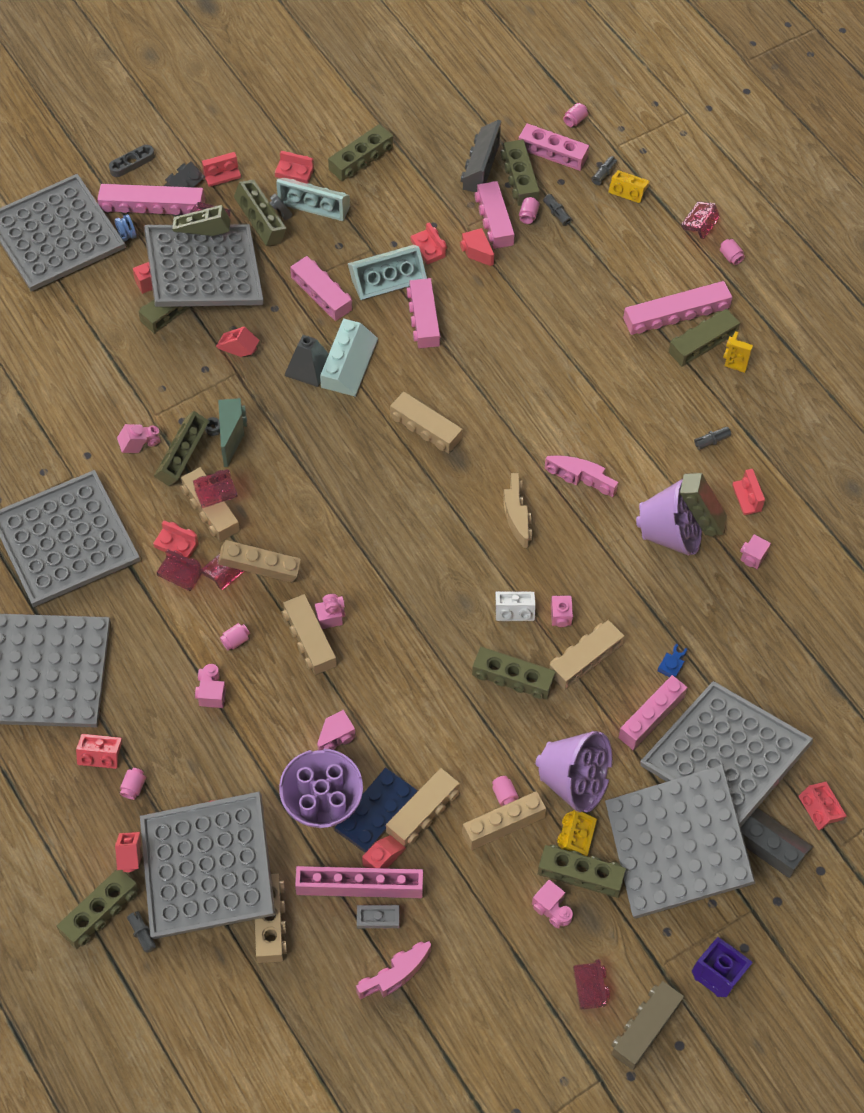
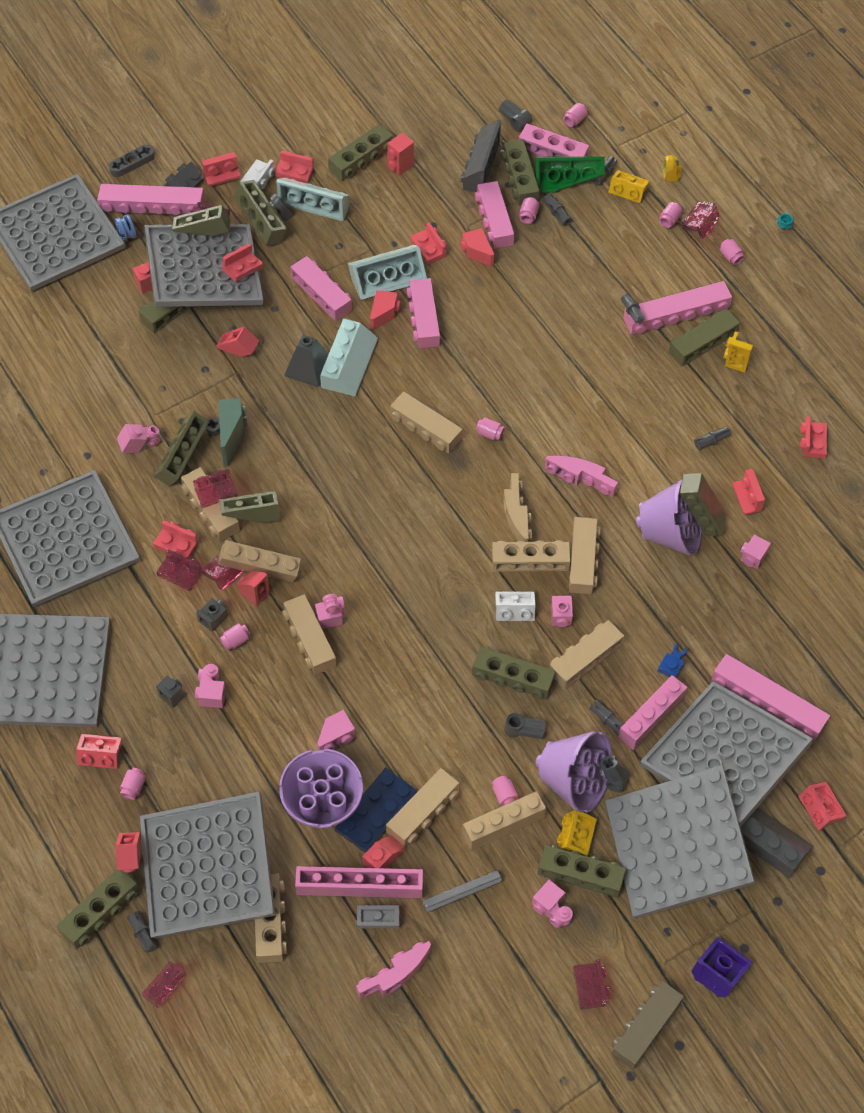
none -> clear pink bracket [142,962,186,1008]
none -> dark grey brick [156,675,187,708]
none -> dark grey brick [196,598,228,632]
none -> olive slope [219,491,280,523]
none -> coral bracket [222,243,263,282]
none -> coral slope [238,571,270,606]
none -> white bracket [240,159,276,189]
none -> coral slope [370,290,400,330]
none -> coral brick [387,132,414,175]
none -> light grey axle [423,871,502,912]
none -> bright pink brick [476,417,505,441]
none -> tan brick [492,540,570,572]
none -> dark grey piece [499,99,532,131]
none -> dark grey piece [504,713,545,739]
none -> green wedge [535,156,605,193]
none -> tan brick [569,517,600,595]
none -> dark grey pin [589,700,624,736]
none -> dark grey piece [600,755,630,793]
none -> dark grey axle [621,293,645,324]
none -> bright pink brick [659,202,683,228]
none -> yellow rock [663,155,682,182]
none -> bright pink brick [712,654,830,741]
none -> teal plate [777,213,794,229]
none -> coral bracket [800,416,827,458]

